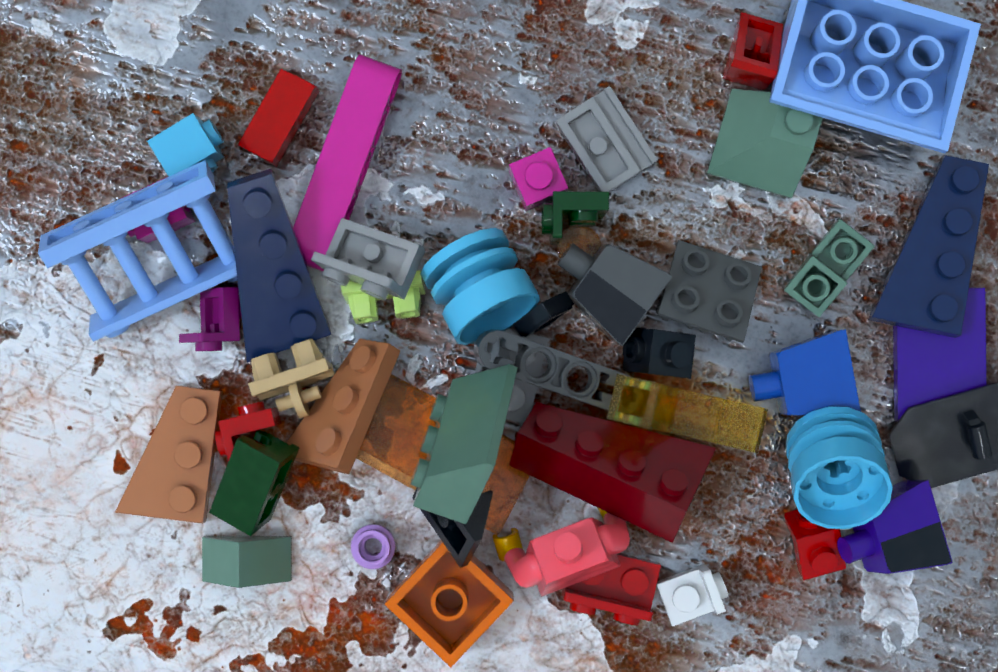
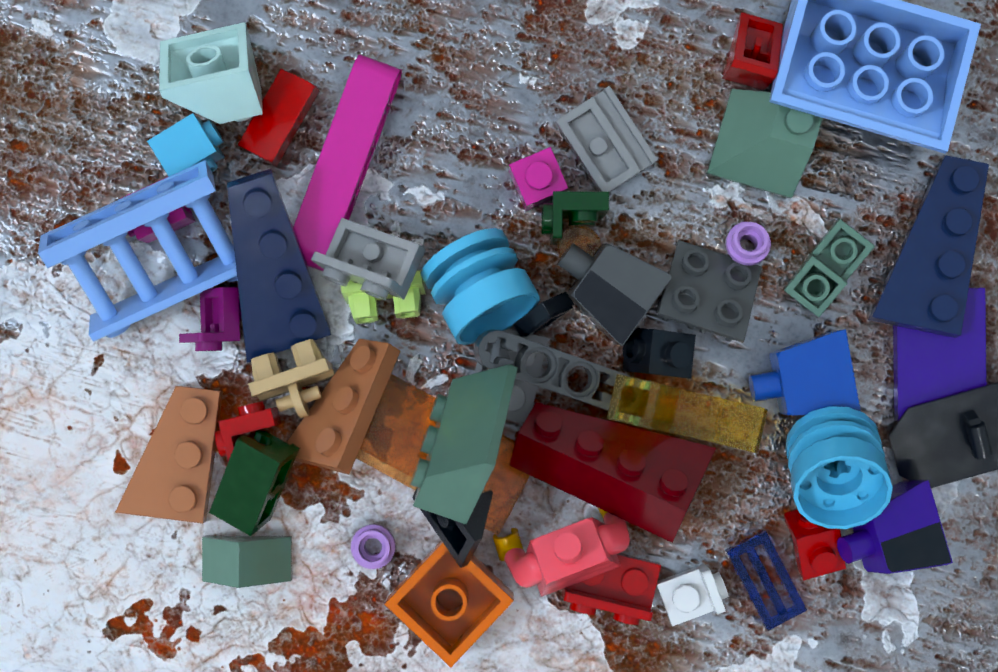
none -> light aqua slope [159,22,263,124]
none -> clear blue tile [725,530,807,631]
none -> lavender plate [726,222,771,266]

